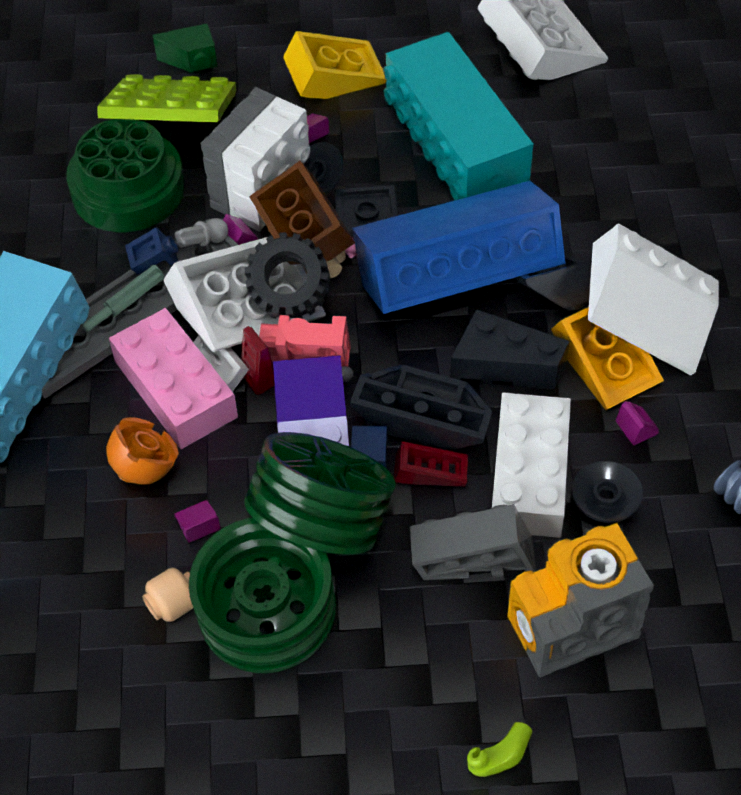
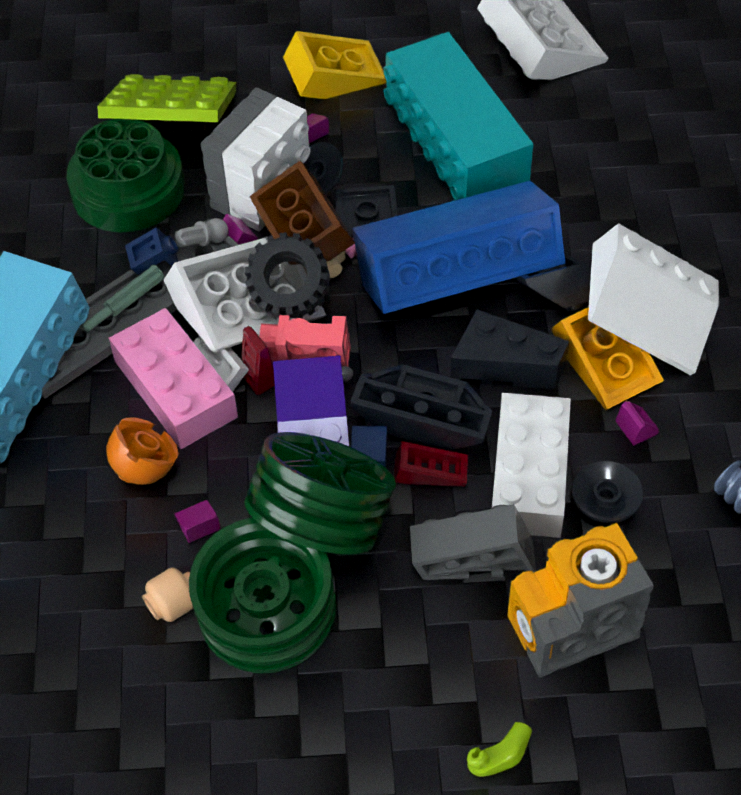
dark green slope [152,24,218,73] -> none

